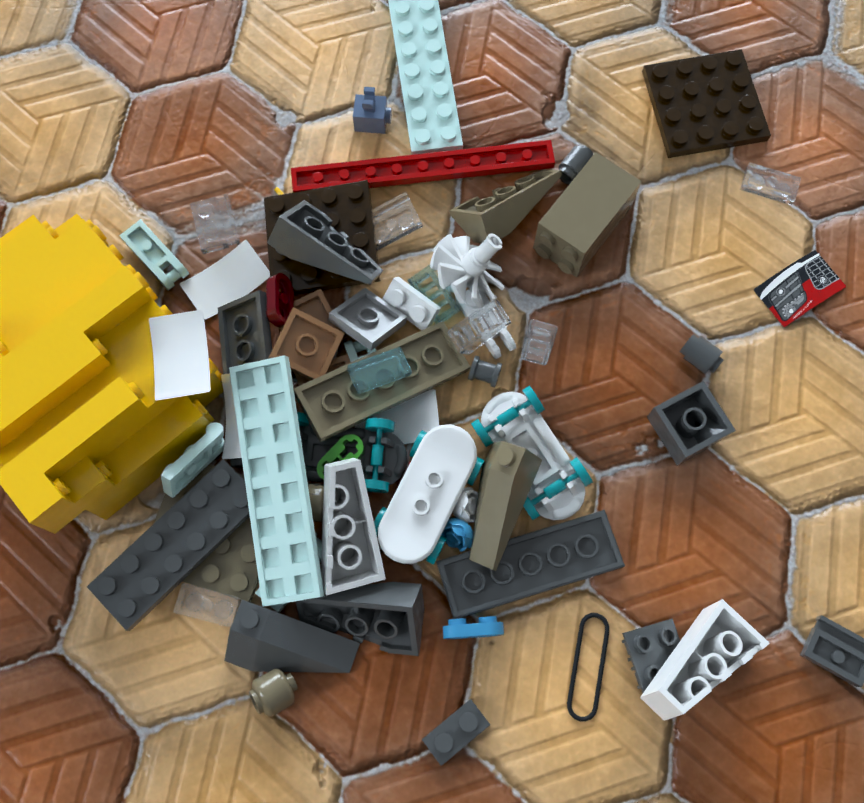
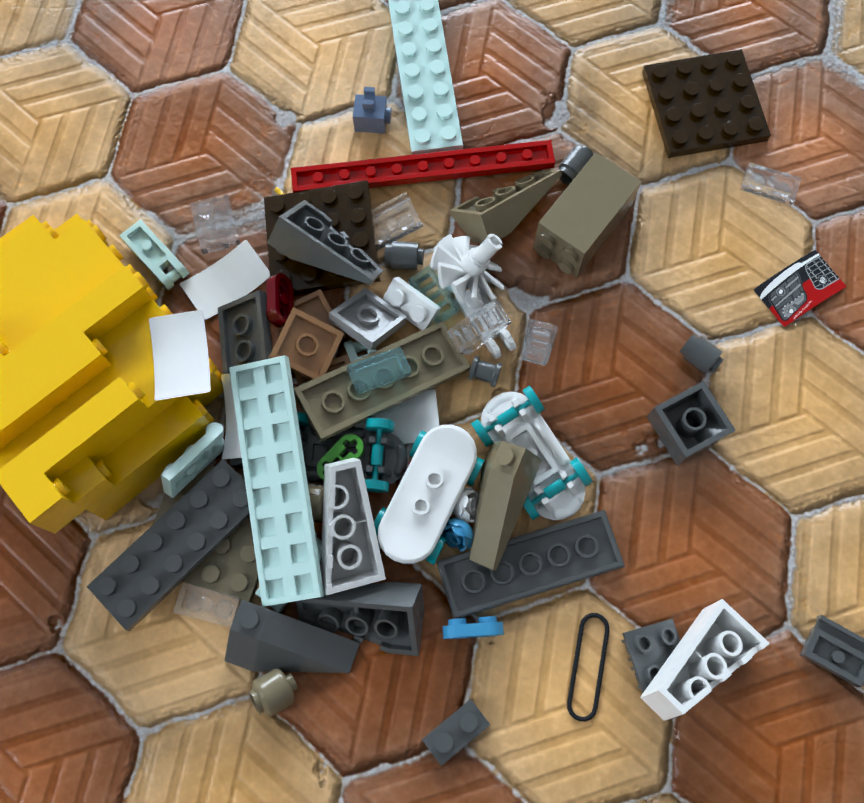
none -> dark grey brick [384,241,424,270]

